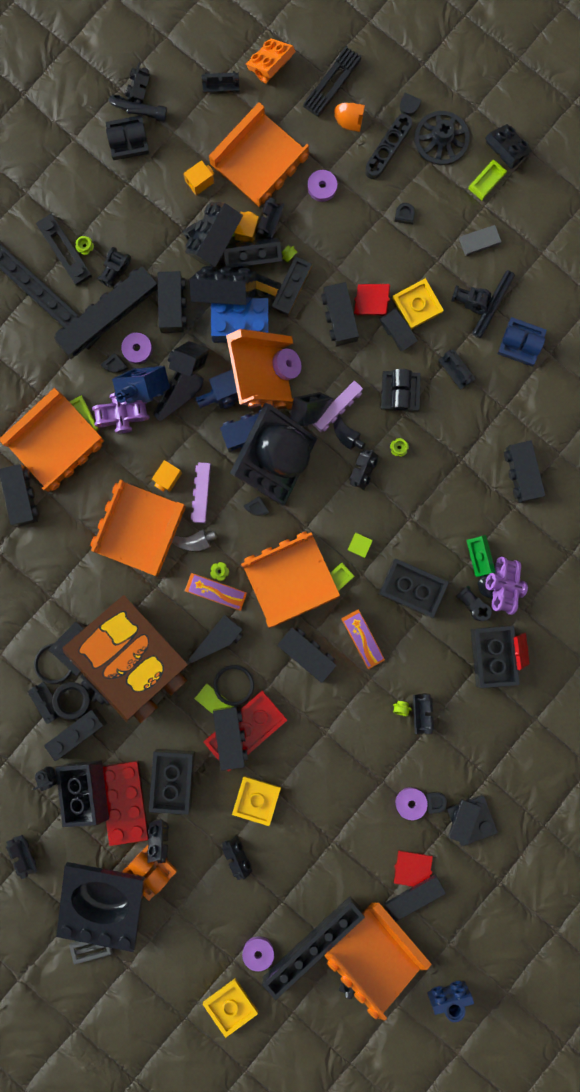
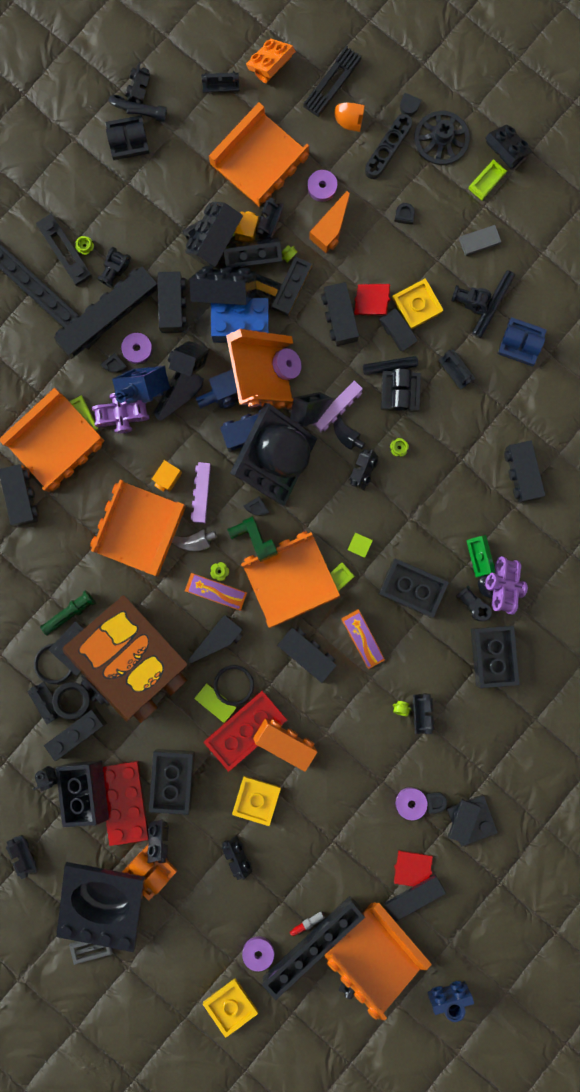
light orange brick [184,160,214,196] -> none
black brick [213,706,248,771] -> none
red piece [514,633,530,670] -> none
none -> dark green pin [40,590,96,636]
none -> dark green beam [227,516,278,562]
none -> orange brick [253,718,317,772]
none -> light grey piece [290,911,325,936]
none -> orange slope [309,191,350,253]
none -> black axle [363,356,418,375]

